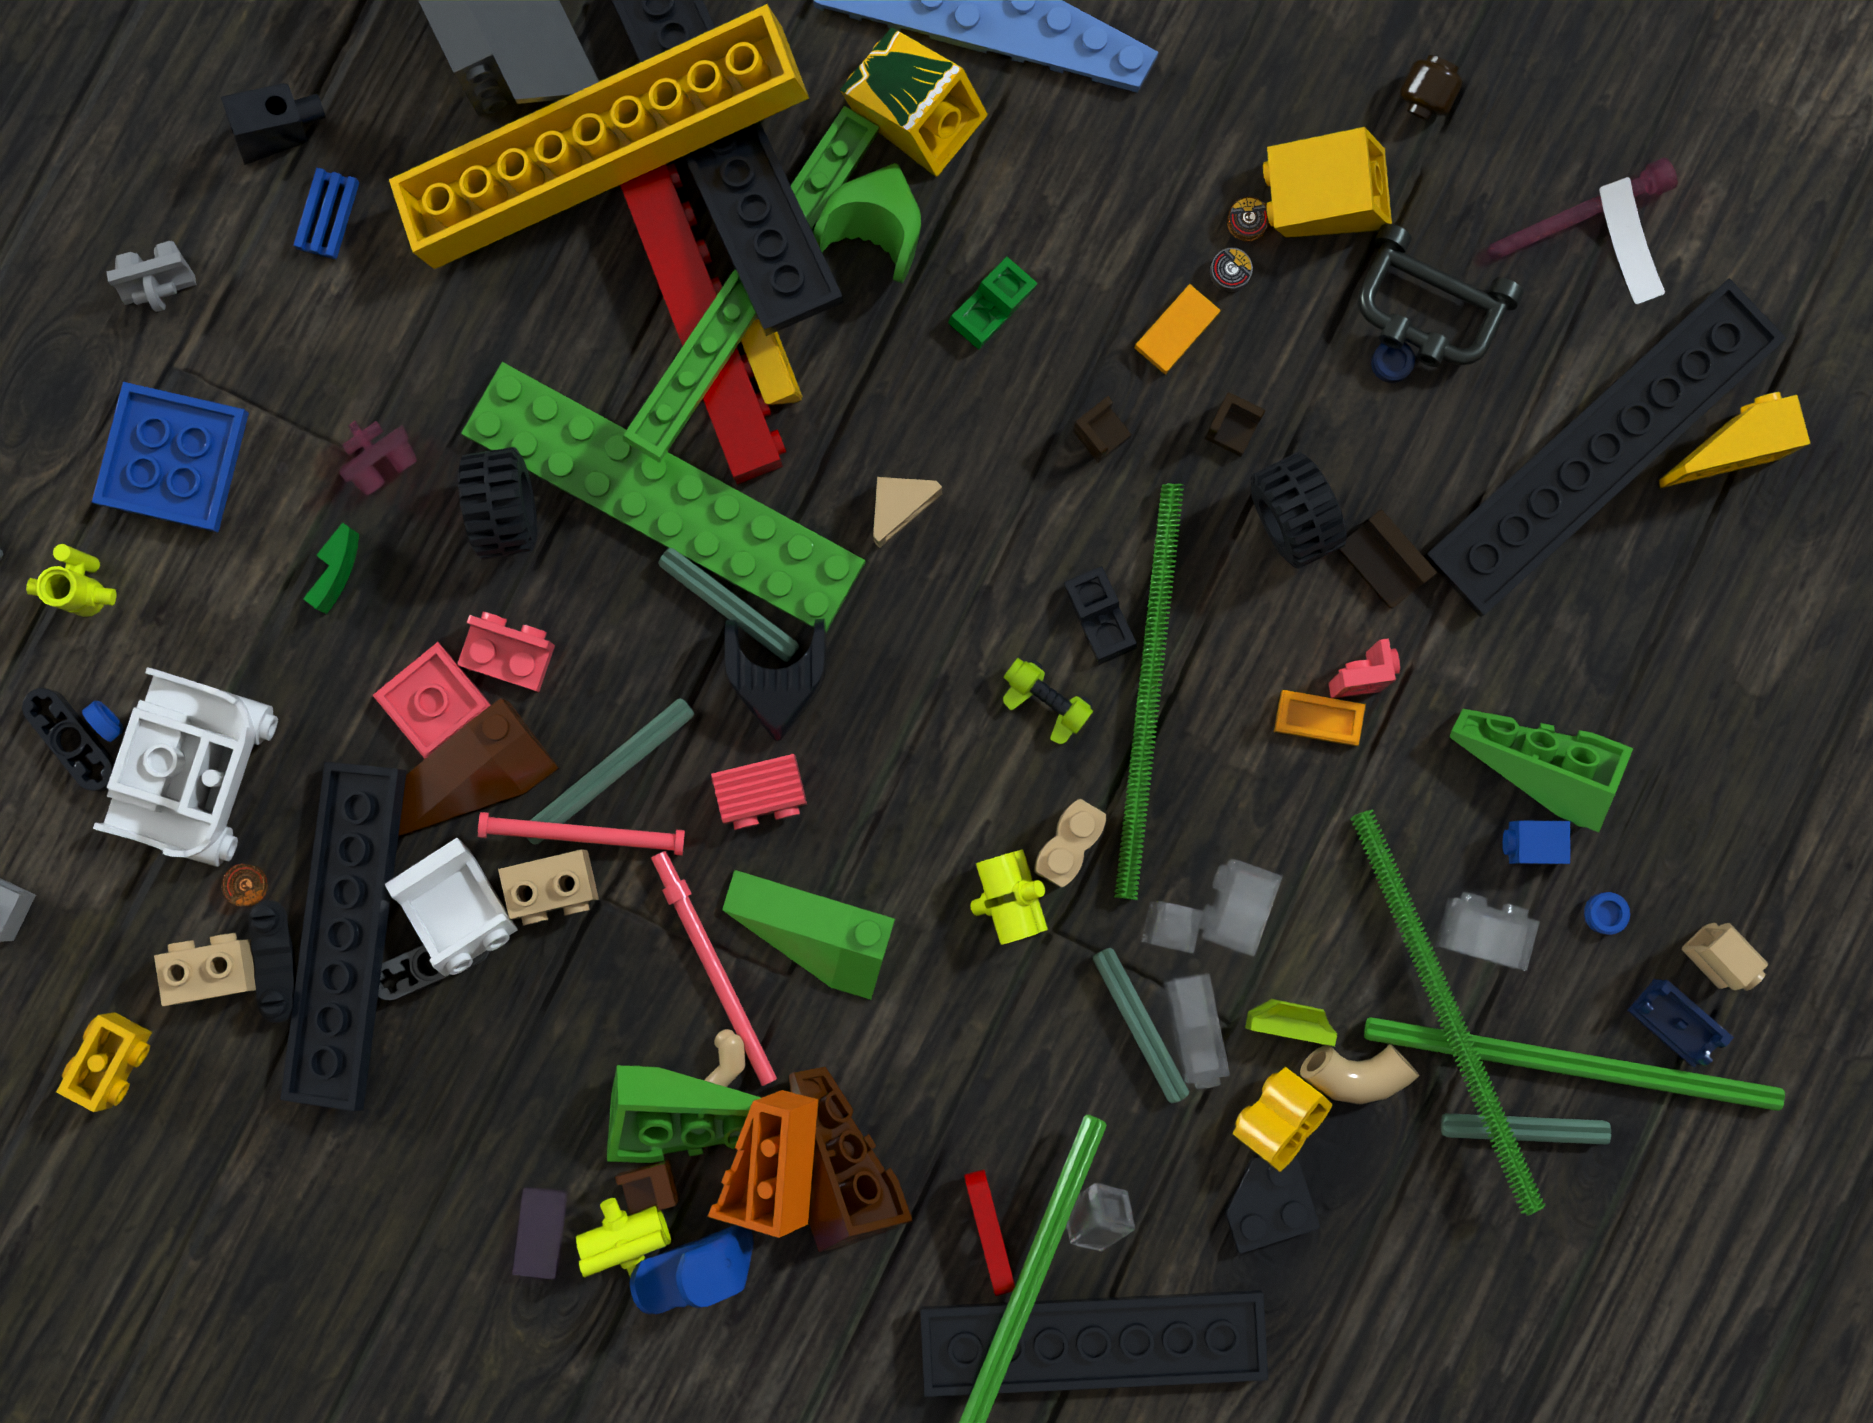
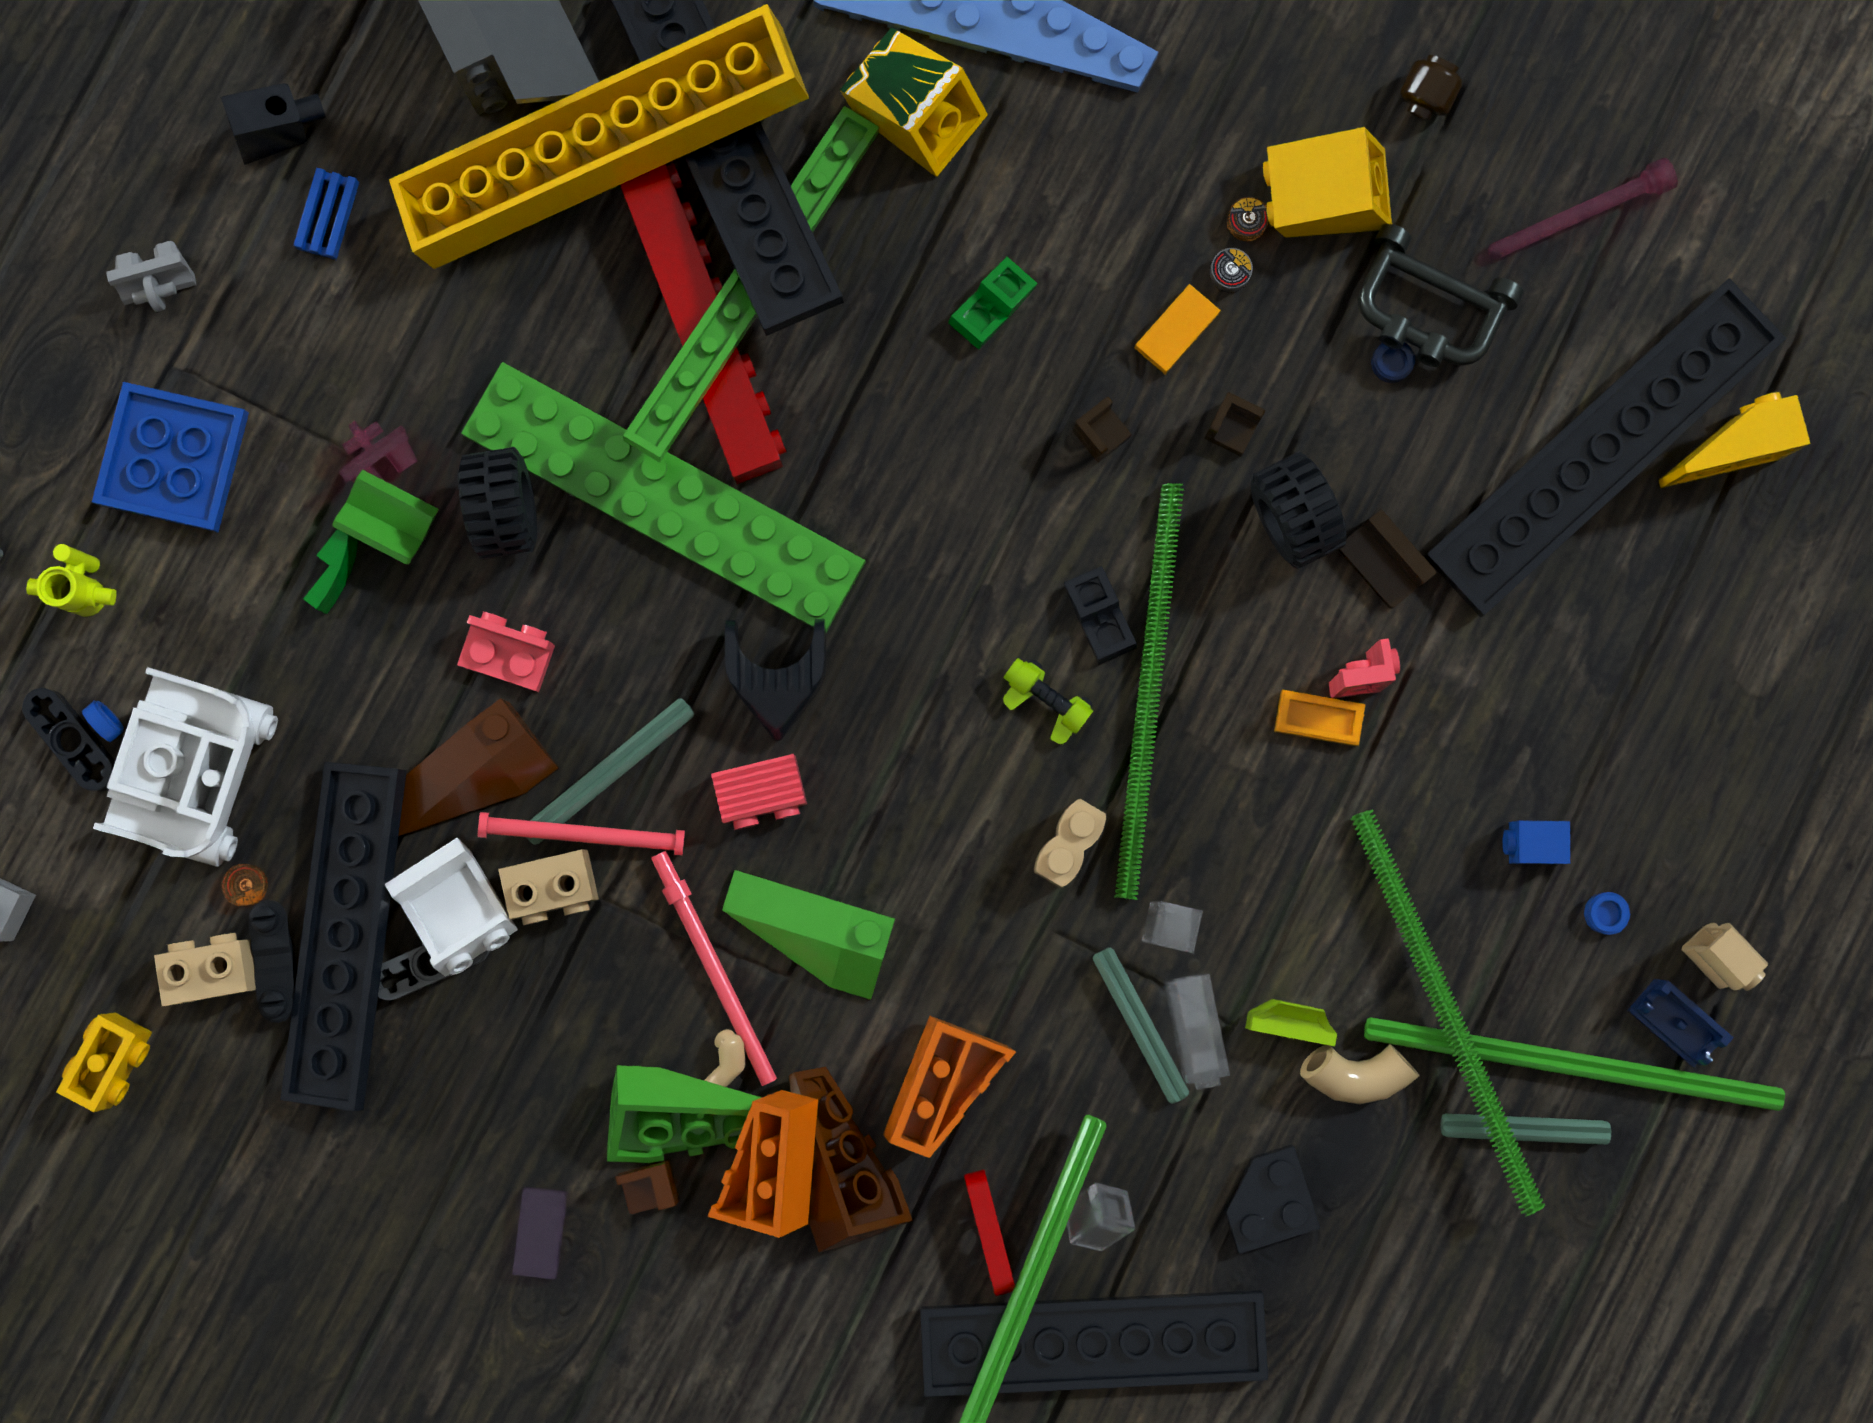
coral tile [373,642,491,759] -> none
neon yellow pin [576,1198,671,1278] -> none
blue animal [629,1225,754,1315] -> none
sand green axle [658,548,799,662] -> none
yellow slope [741,319,803,405] -> none
bright green animal [813,163,921,284] -> none
tan slope [873,477,942,548] -> none
neon yellow pin [970,849,1048,945] -> none
clear brick [1198,859,1282,957] -> none
yellow brick [1233,1067,1332,1172] -> none
clear brick [1435,892,1540,971] -> none
bright green wedge [1450,709,1633,832] -> none
white sticker [1599,177,1665,304] -> none
none -> bright green panel [332,469,439,564]
none -> orange wedge [883,1016,1016,1158]

